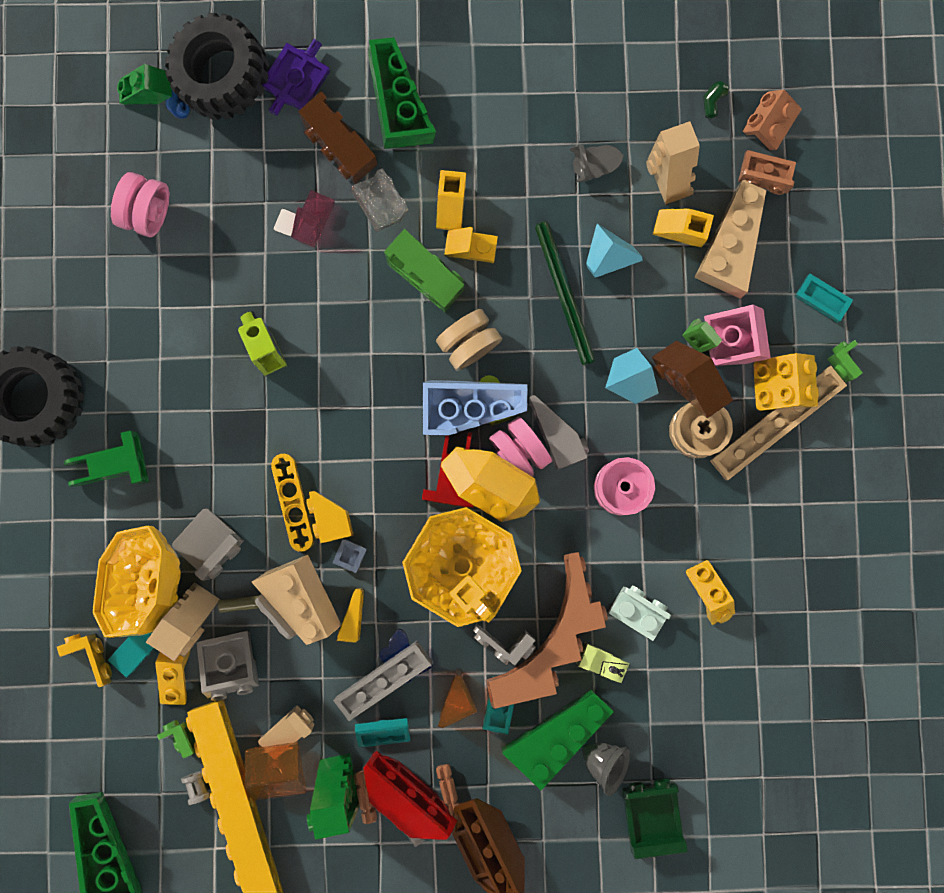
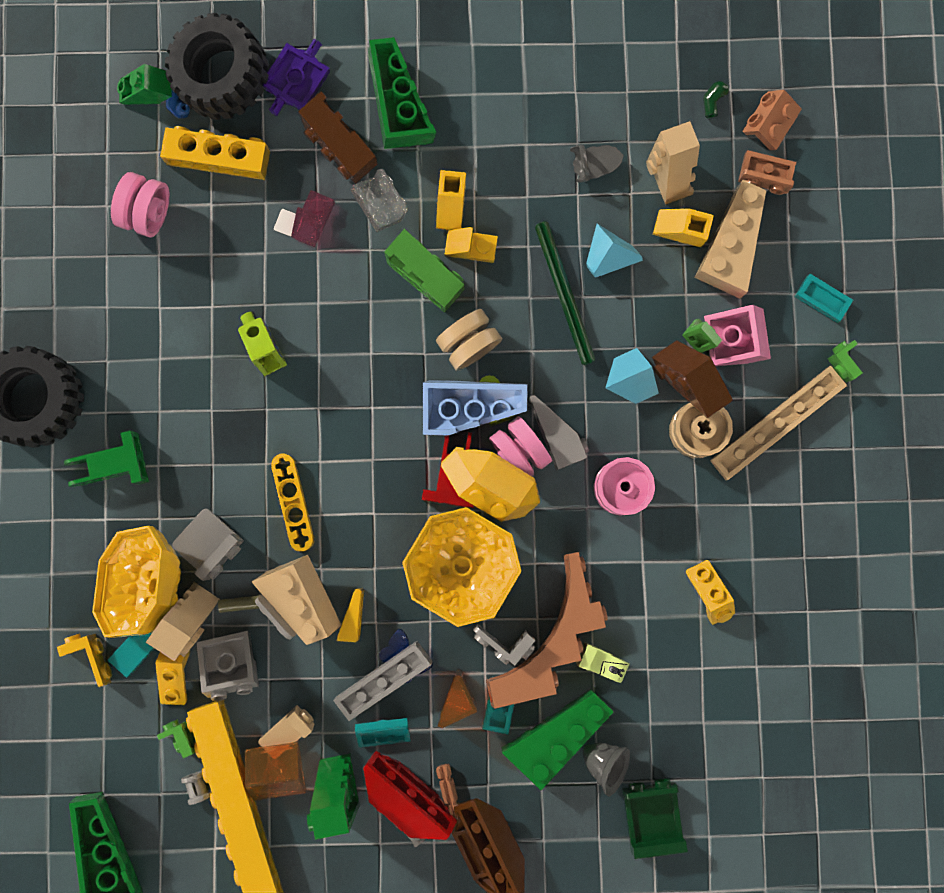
yellow slope [307,491,354,543] -> none
sand blue plate [333,539,367,573] -> none
nougat axle [354,770,377,824] -> none
yellow plate [449,575,496,623] -> none
light aqua bracket [608,585,672,641] -> none
yellow bracket [753,353,819,411] -> none
none -> yellow brick [160,126,270,180]

